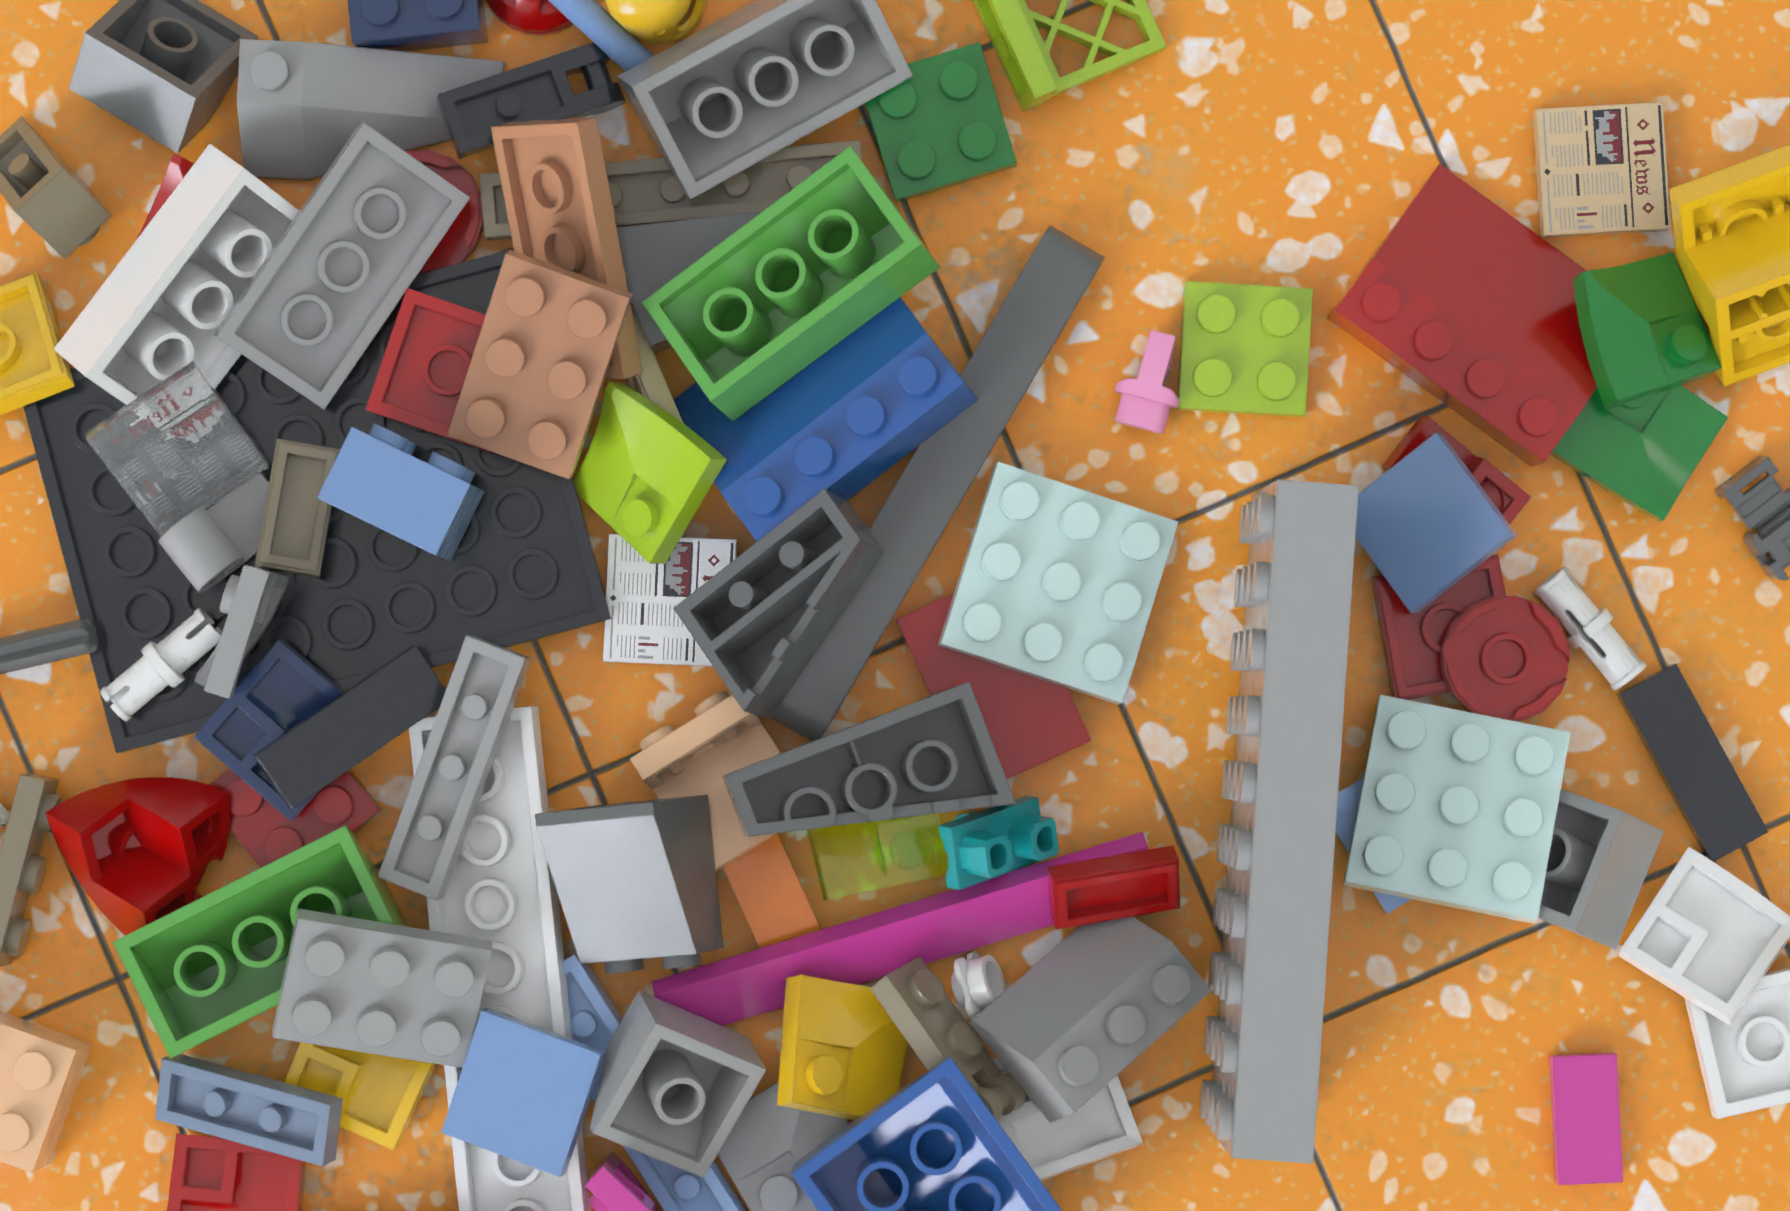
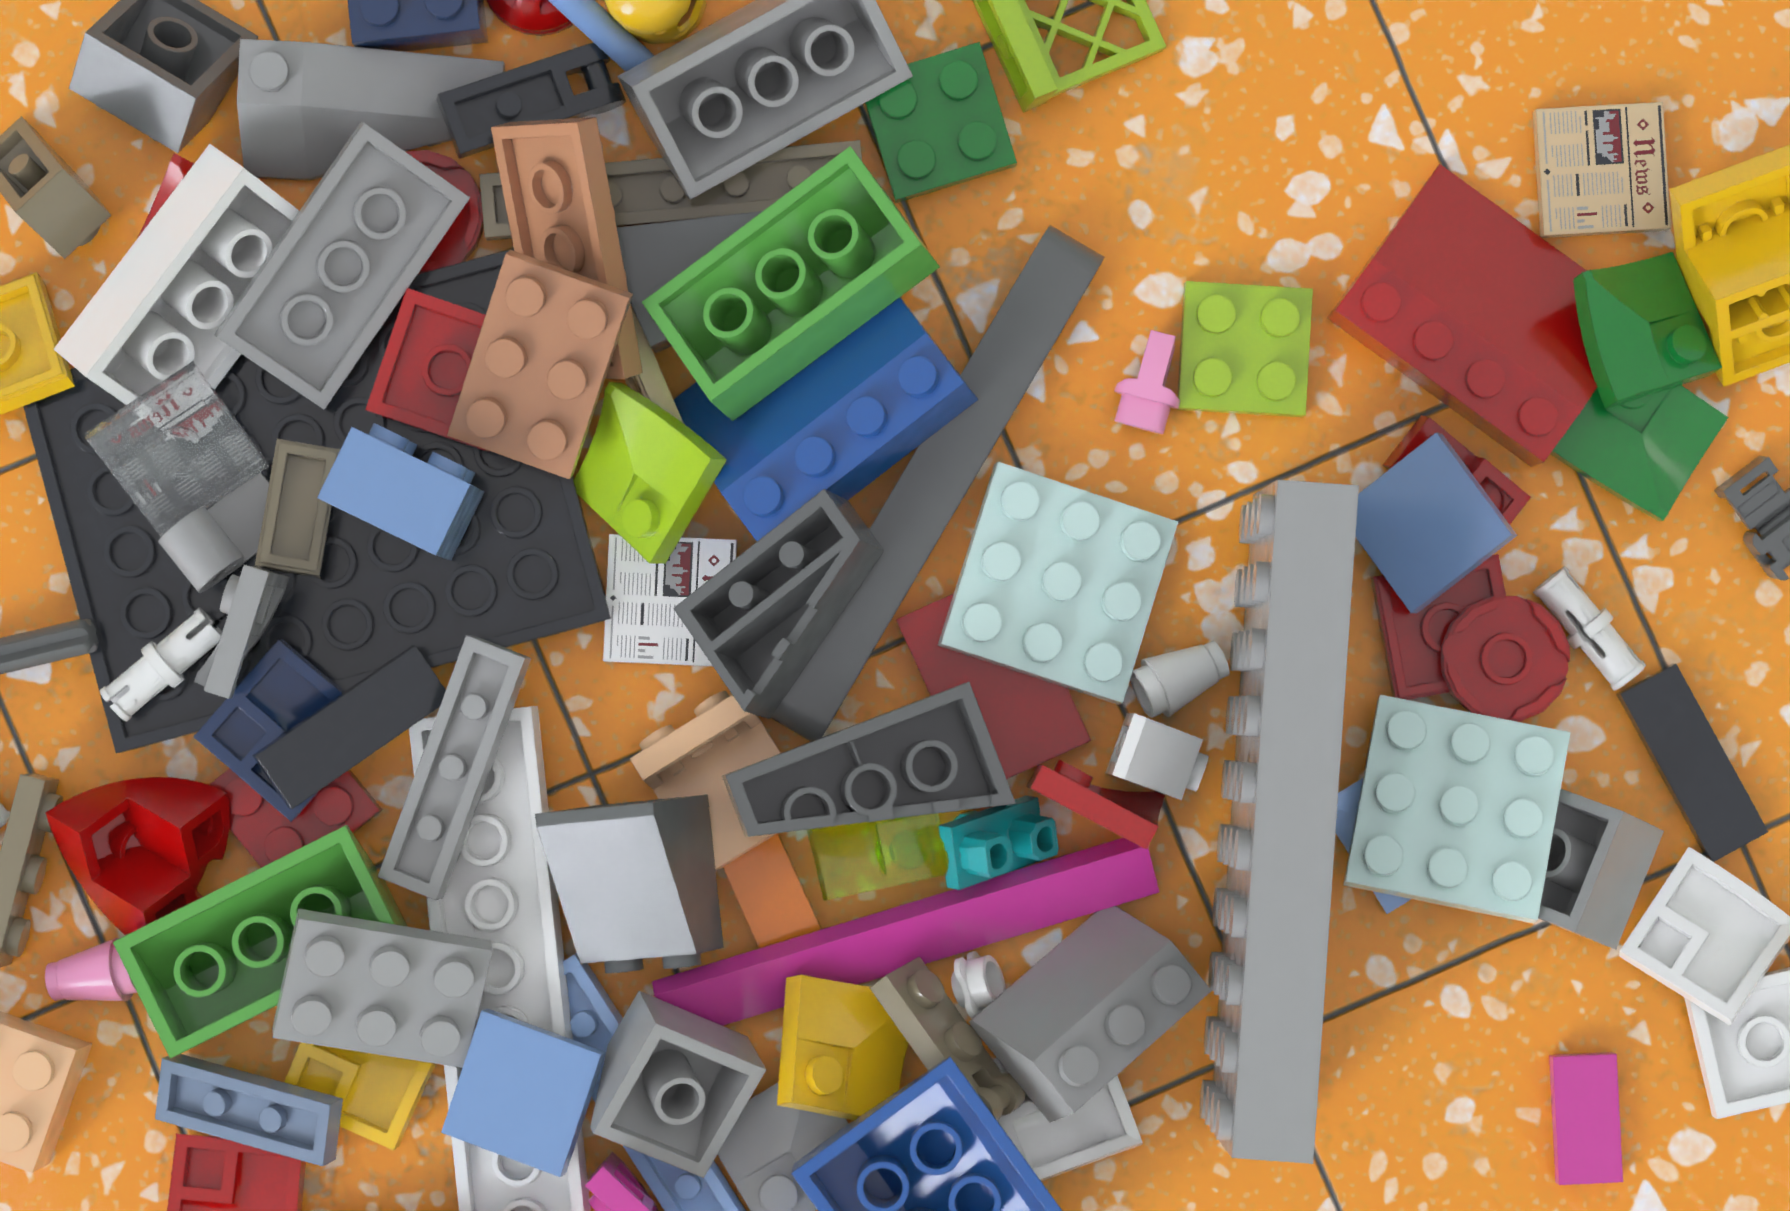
red tile [1048,845,1180,930] -> none
none -> bright pink cone [45,938,137,1001]
none -> red plate [1026,760,1165,850]
none -> white slope [1105,713,1209,800]
none -> white cone [1130,641,1230,718]

